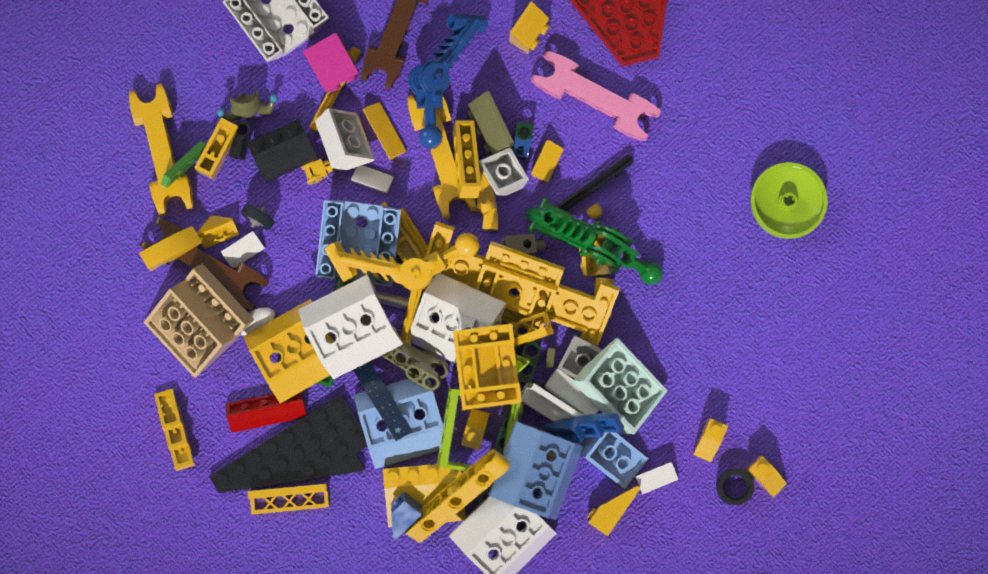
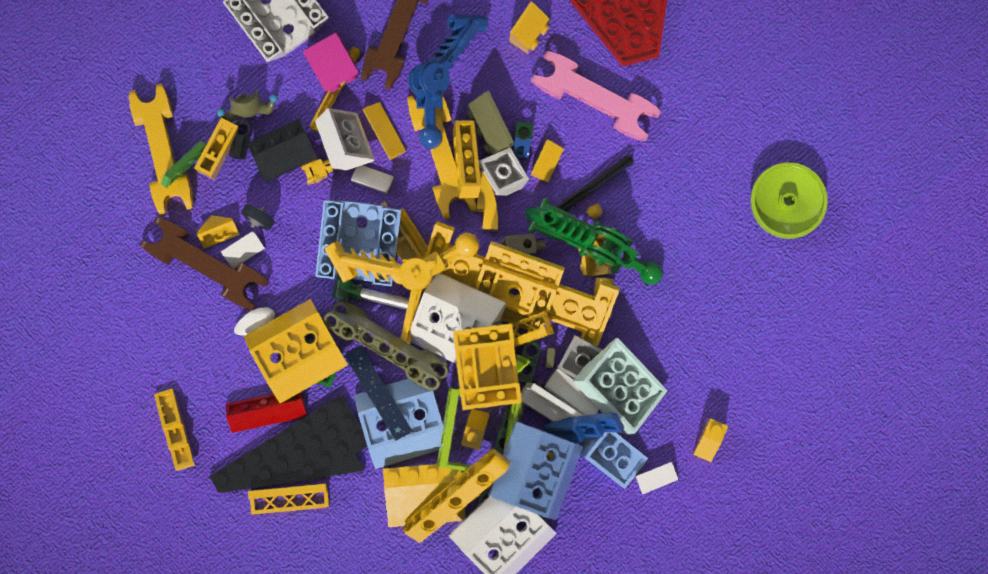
yellow slope [139,226,203,272] -> none
tan slope [144,263,254,378] -> none
white slope [298,274,403,379] -> none
slope [391,492,422,540] -> none
yellow hinge [480,199,496,215] -> none
yellow slope [587,486,641,536] -> none
black tyre [716,468,754,505] -> none
yellow slope [746,456,787,497] -> none

